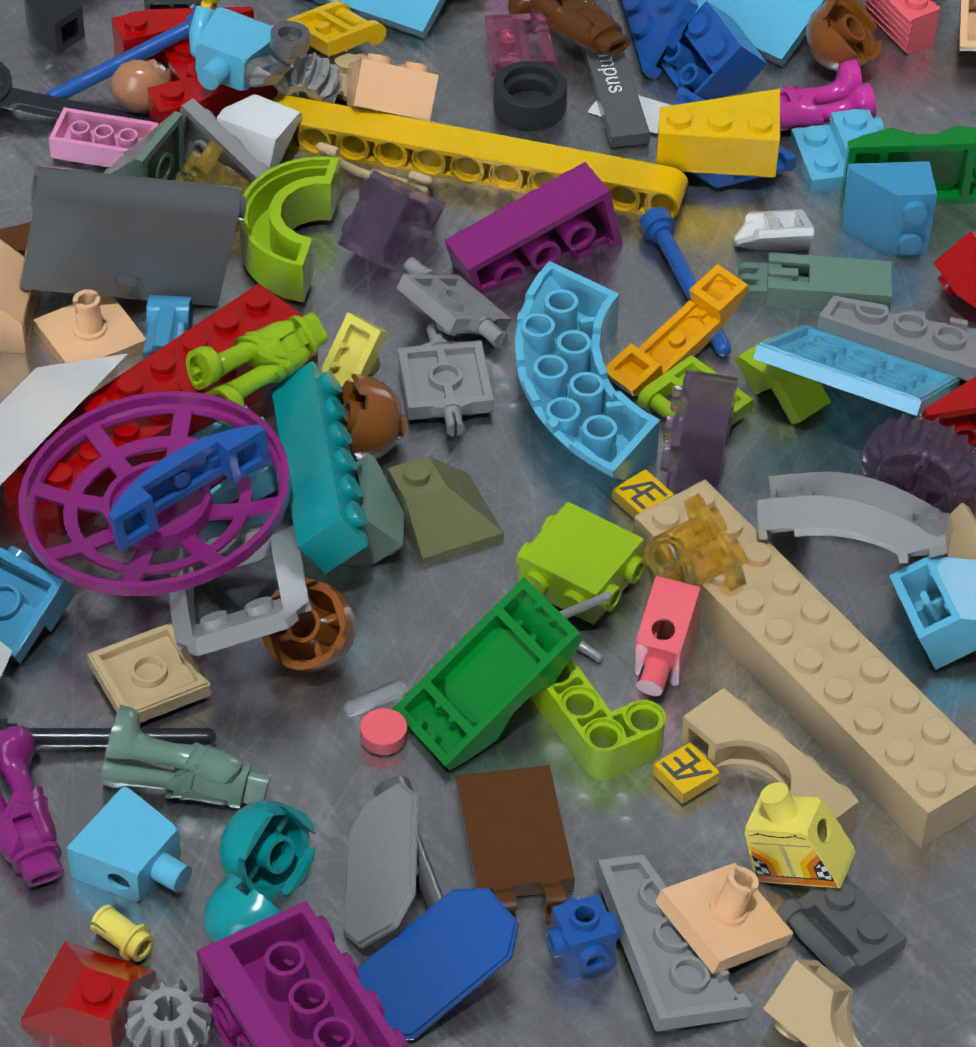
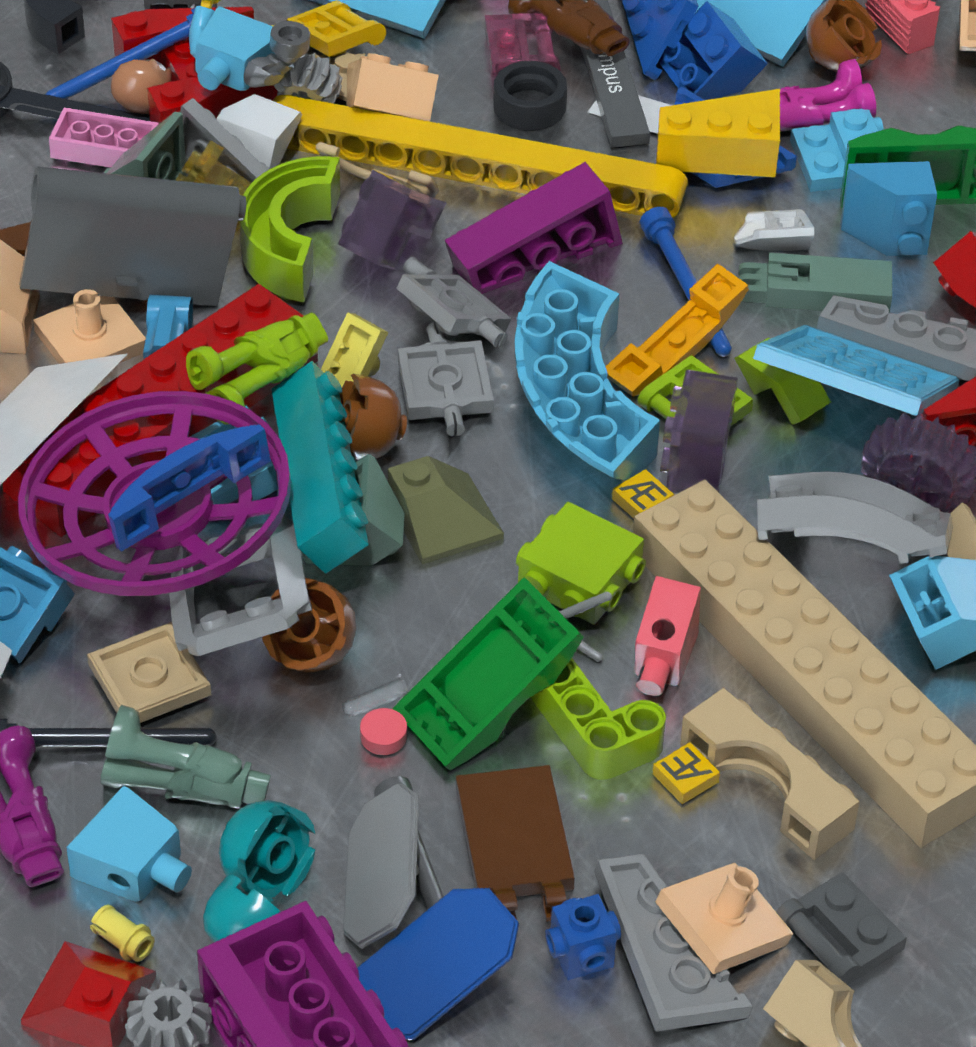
clear yellow pin [643,493,748,592] -> none
light yellow torso [745,782,856,888] -> none

